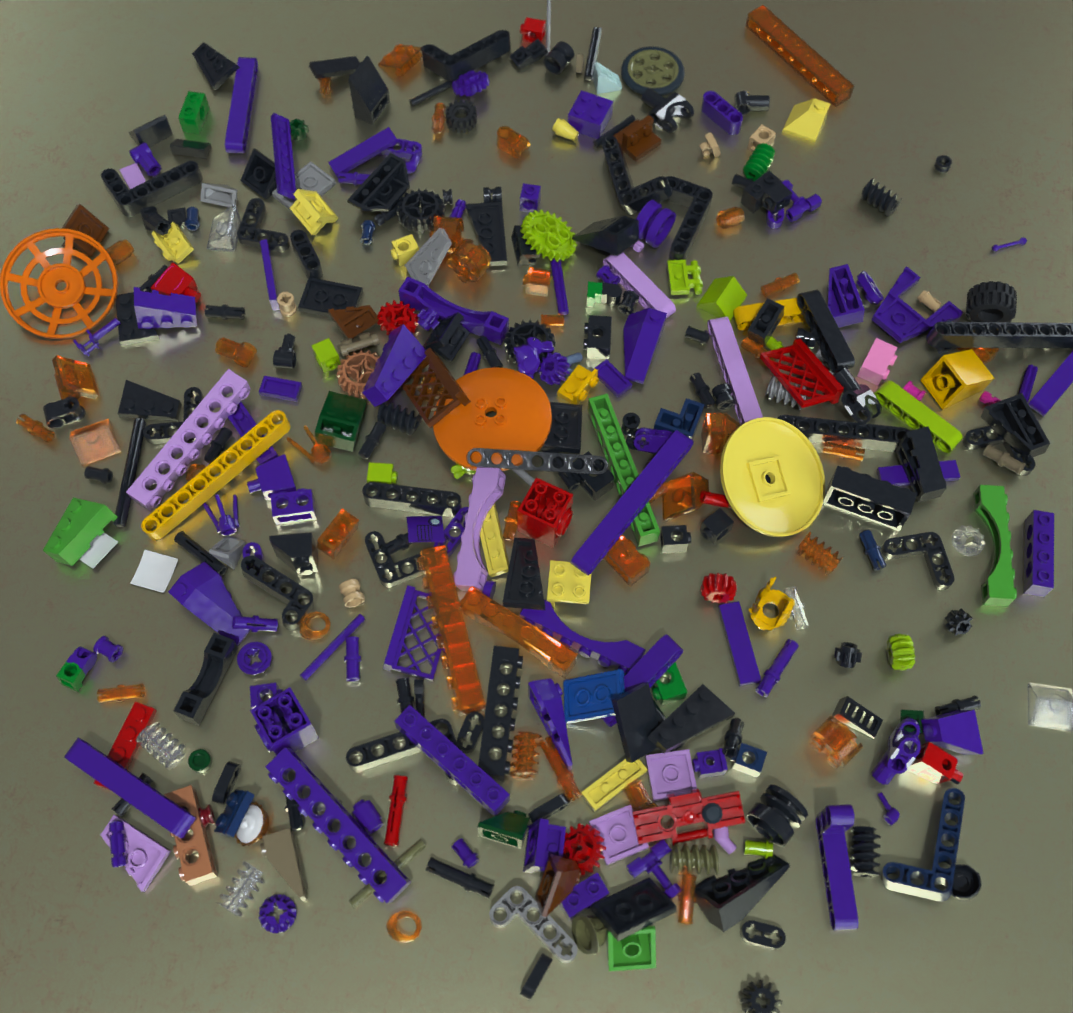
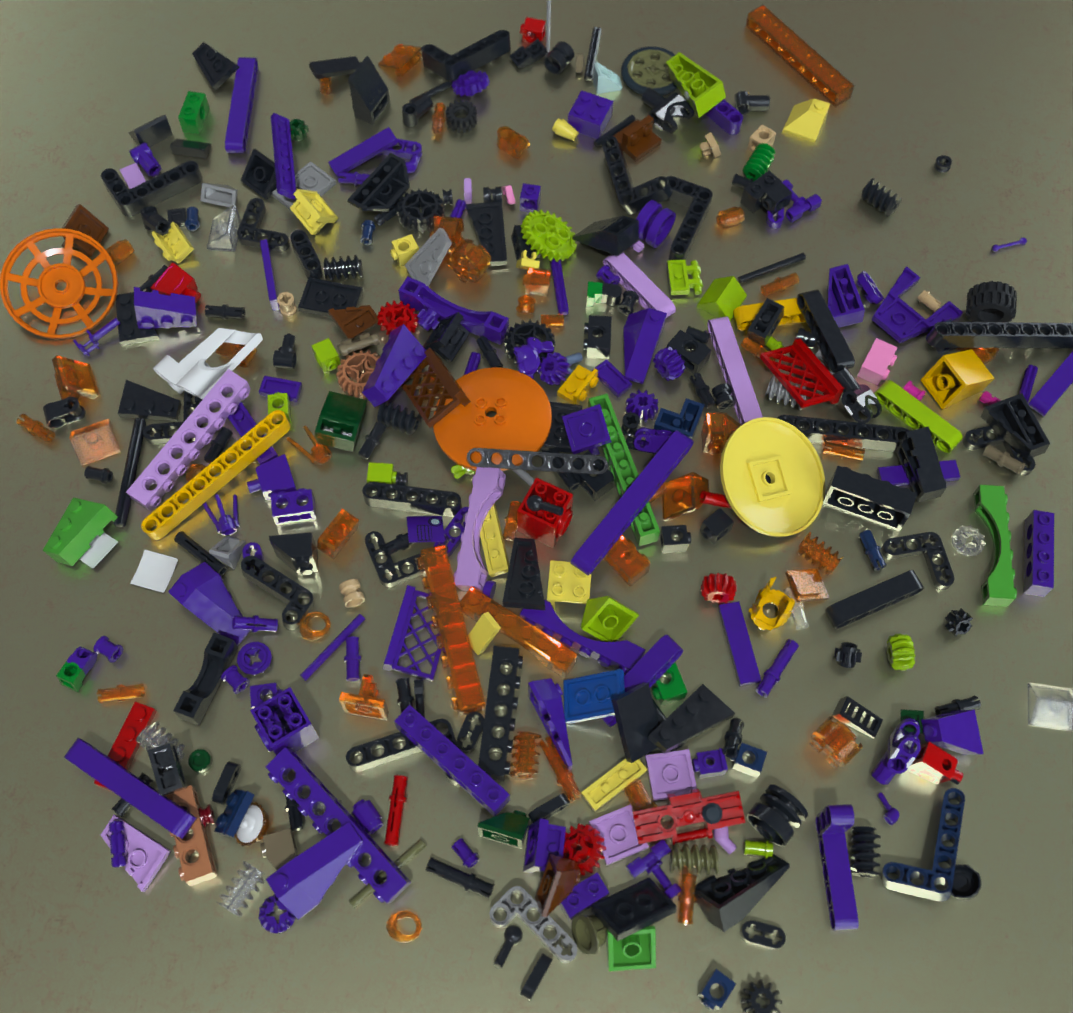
none -> black brick [147,743,188,795]
none -> white panel [153,328,263,400]
none -> dark purple bush [221,665,250,694]
none -> dark purple wedge [266,822,363,919]
none -> lime brick [267,392,291,424]
none -> black piece [324,255,363,281]
none -> clear orange bracket [339,674,389,720]
none -> black bush [396,472,408,486]
none -> black piece [402,94,433,127]
none -> lavender tile [464,178,472,204]
none -> light yellow tile [465,612,501,655]
none -> black bar [493,925,523,969]
none -> bright pink tile [502,185,516,204]
none -> light yellow tile [516,250,540,271]
none -> clear orange plate [516,295,536,314]
none -> black bar [527,495,564,516]
none -> dark purple bracket [562,404,612,455]
none -> lime slope [581,596,639,642]
none -> dark purple gear [626,389,659,423]
none -> dark purple gear [653,347,686,381]
none -> lime wedge [666,52,726,118]
none -> black brick [666,330,711,374]
none -> dark blue brick [698,969,736,1011]
none -> black bar [738,253,806,284]
none -> clear orange piece [785,569,829,602]
none -> black beam [825,570,924,629]

